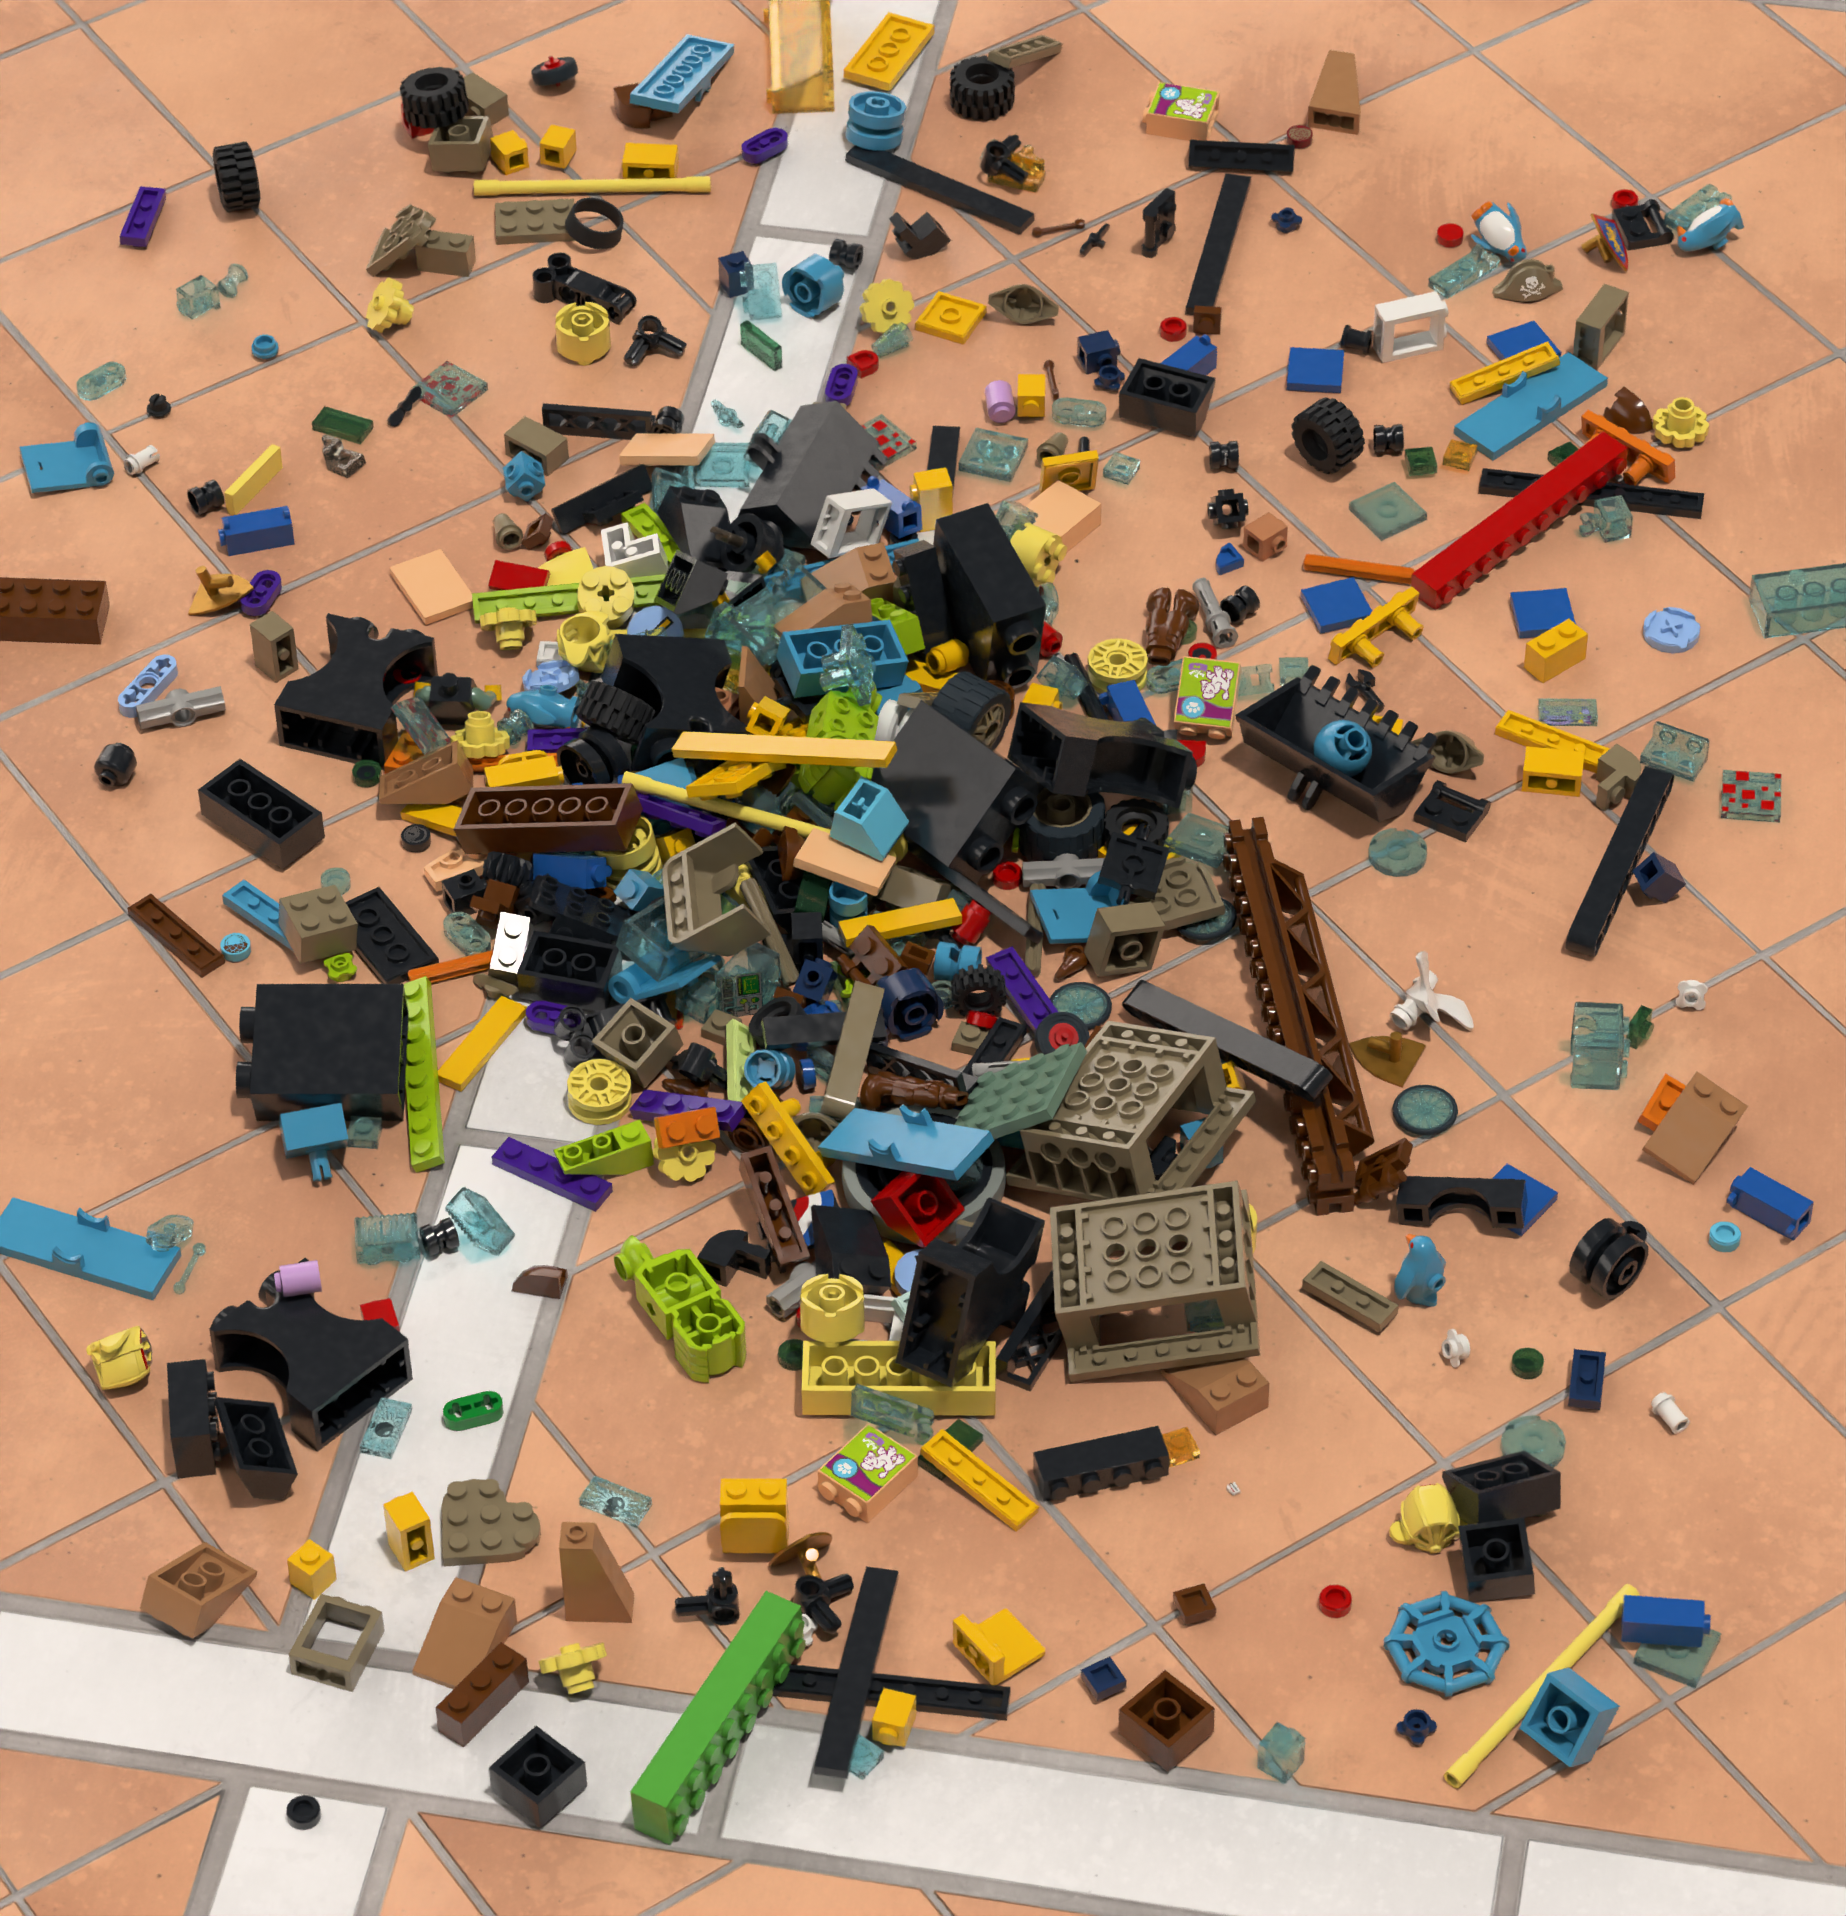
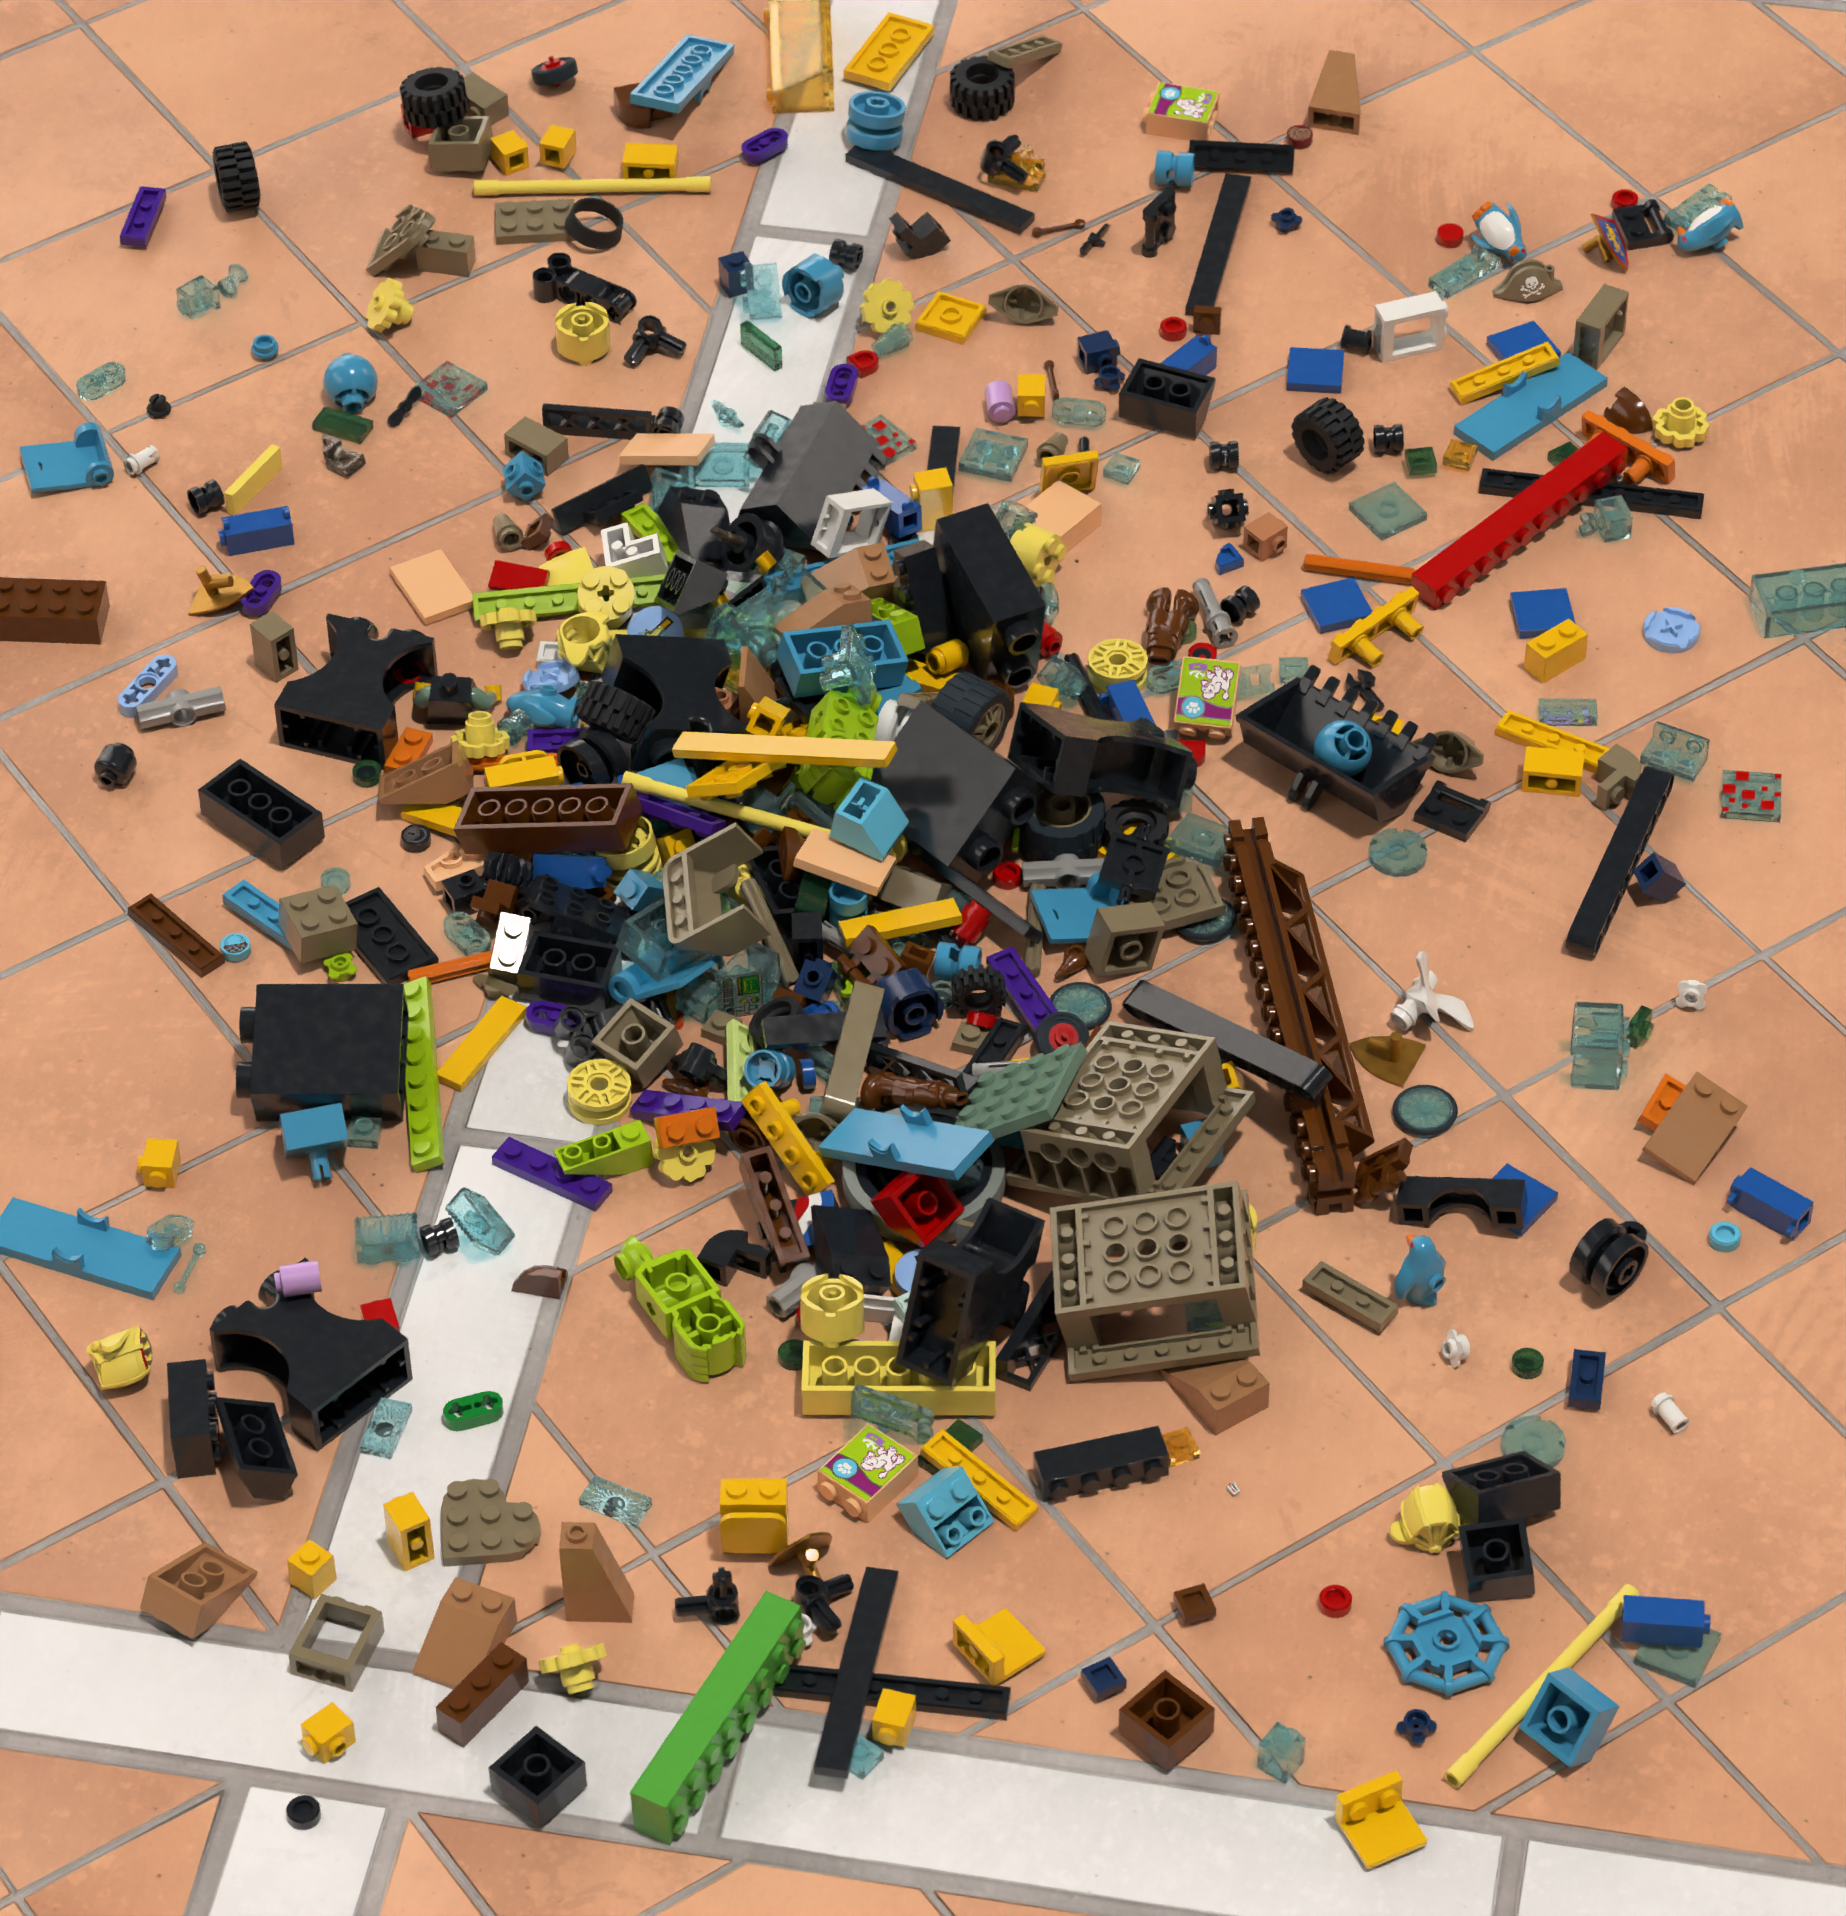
clear light blue tile [391,696,451,755] -> none
none -> yellow brick [137,1138,181,1188]
none -> yellow brick [301,1702,356,1764]
none -> dark azure brick [323,353,378,414]
none -> medium azure slope [896,1466,994,1558]
none -> dark azure wheel [1154,150,1195,187]
none -> yellow bracket [1335,1770,1427,1869]

